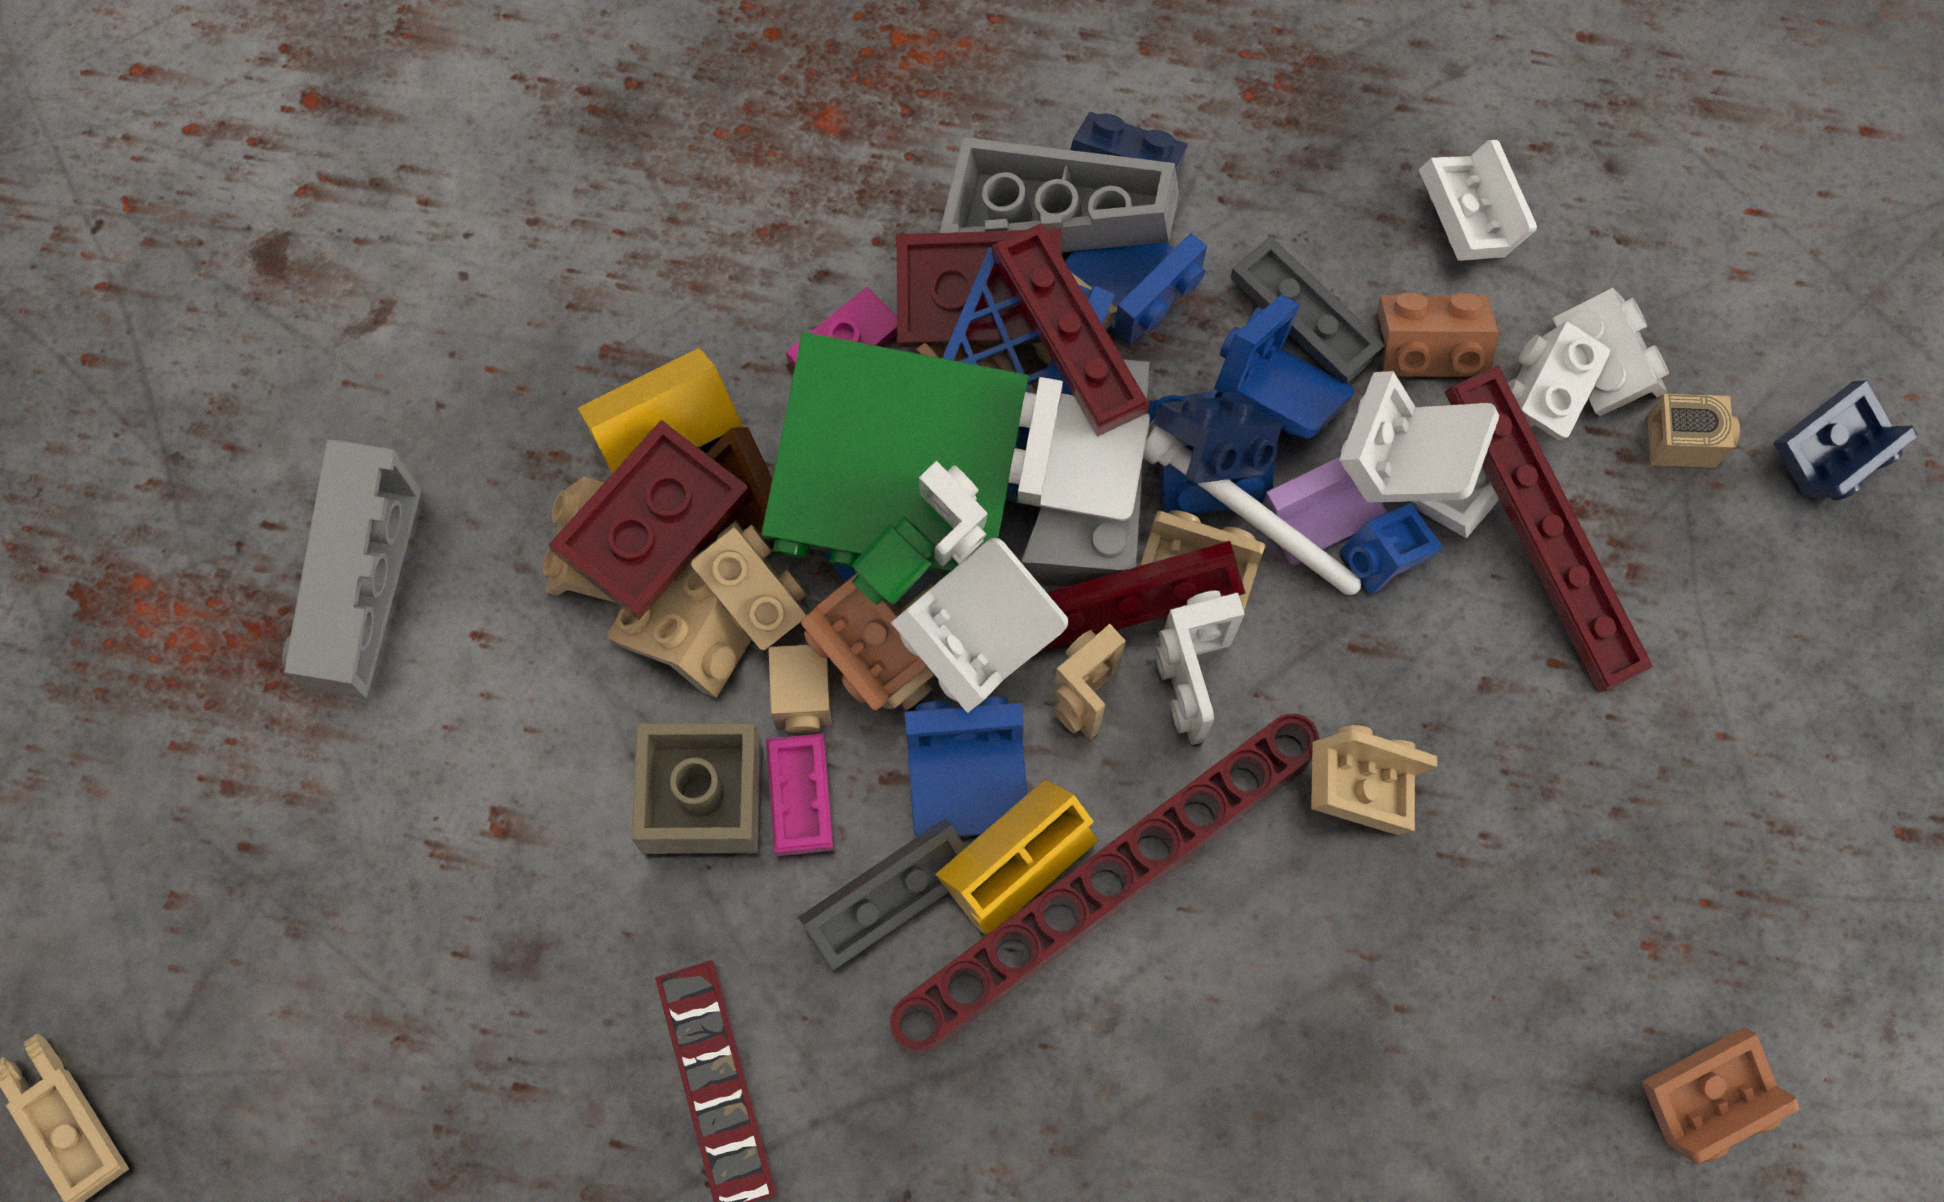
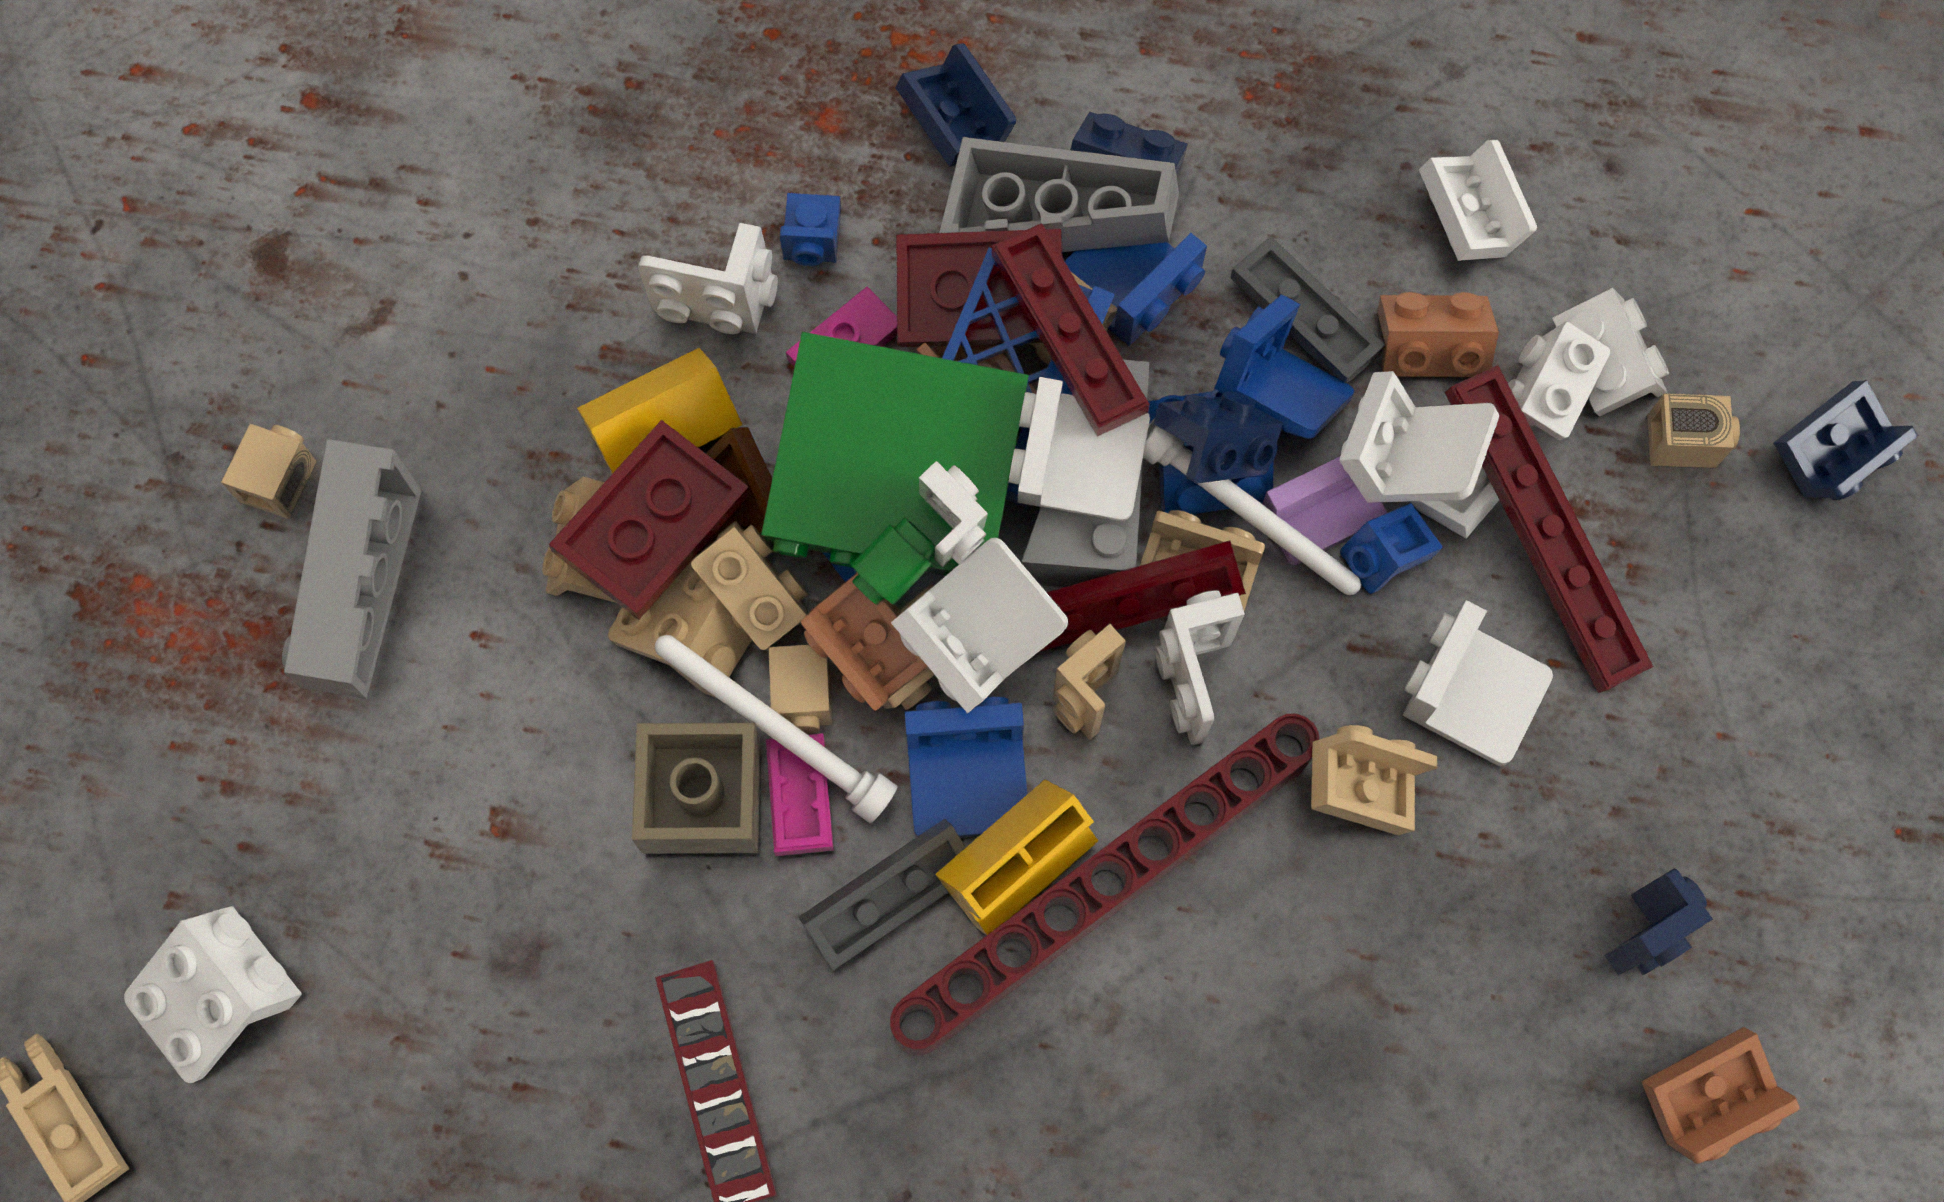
none -> white bracket [124,906,302,1083]
none -> tan brick [221,424,317,519]
none -> white bracket [638,223,778,334]
none -> white piece [655,635,898,824]
none -> blue bracket [780,193,841,266]
none -> dark blue bracket [895,43,1016,167]
none -> white bracket [1403,600,1553,766]
none -> dark blue bracket [1604,868,1713,975]

